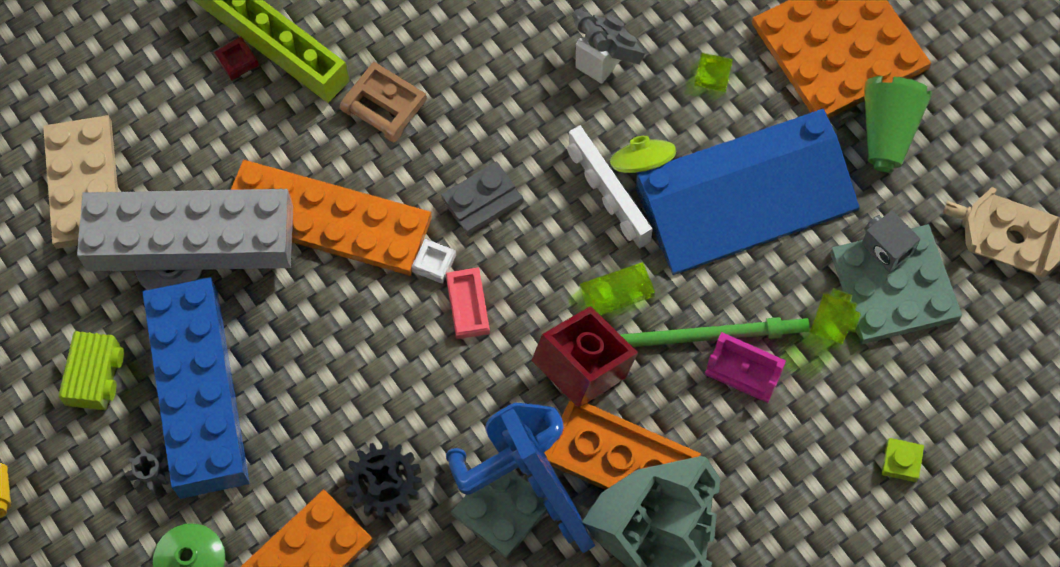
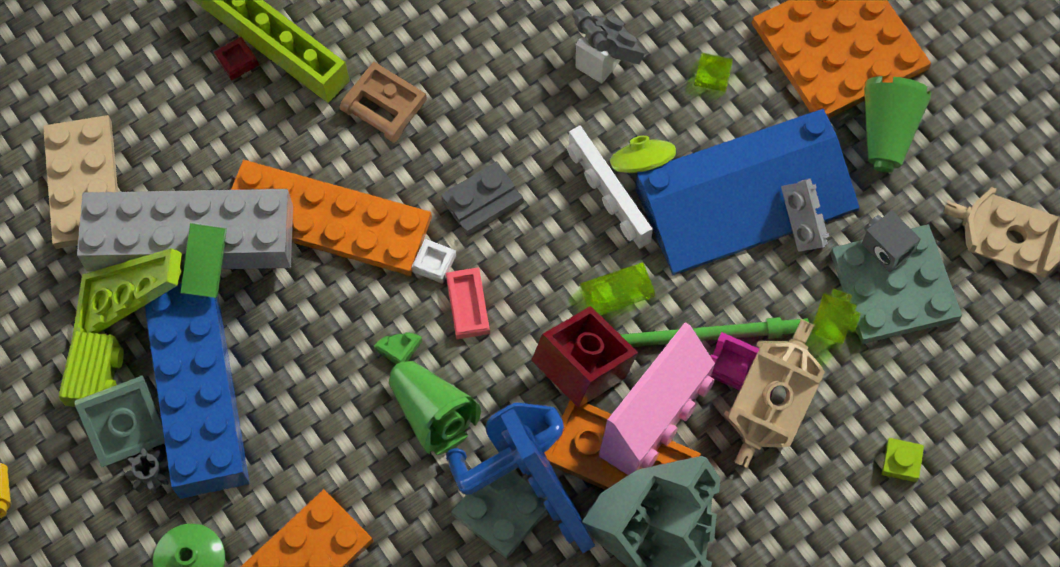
black gear [344,441,423,520] -> none
none -> lime wing [73,248,182,334]
none -> sand green plate [75,376,165,467]
none -> bright green tile [180,223,227,298]
none -> bright green tile [374,332,423,364]
none -> bright green cone [389,361,481,455]
none -> bright pink slope [599,323,715,475]
none -> tan plate [724,319,825,468]
none -> light grey hinge [781,178,829,251]

